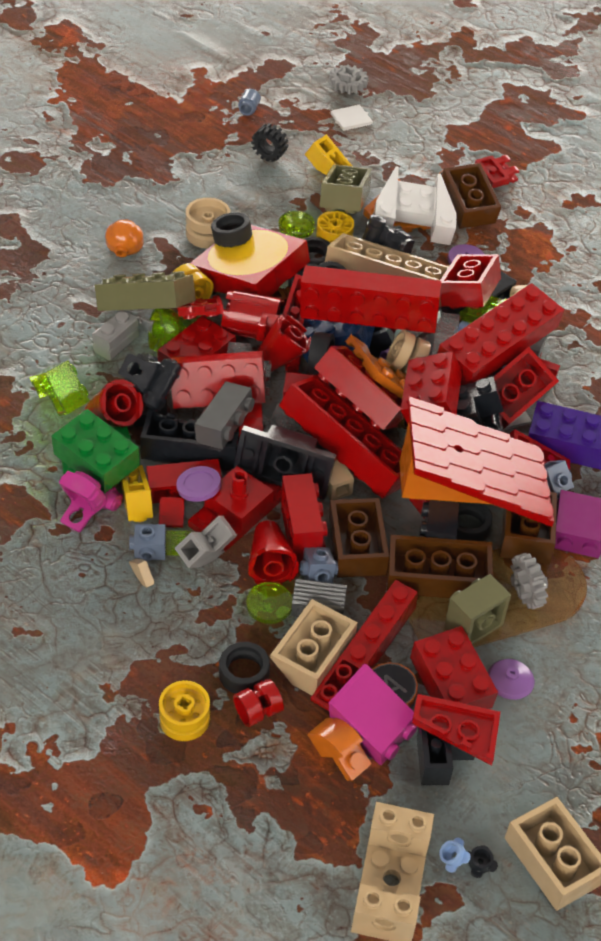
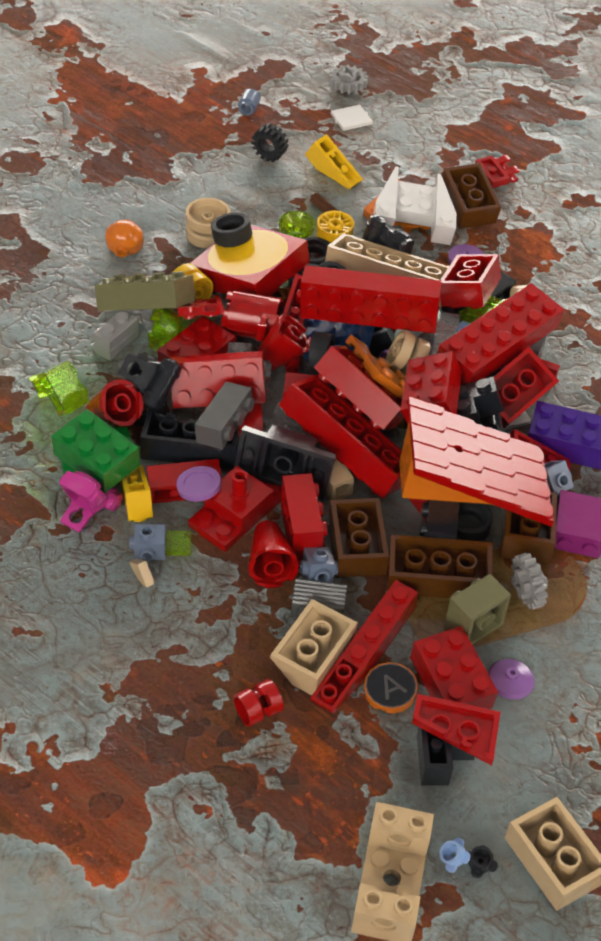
red slope [159,497,185,528] -> none
yellow wheel [159,681,210,741] -> none
light grey brick [174,516,237,568] -> none
black tyre [219,642,270,694] -> none
clear neon green piece [246,582,293,624] -> none
orange brick [307,718,372,781] -> none
olive brick [320,164,372,214] -> none
dark pink slope [329,664,417,766] -> none

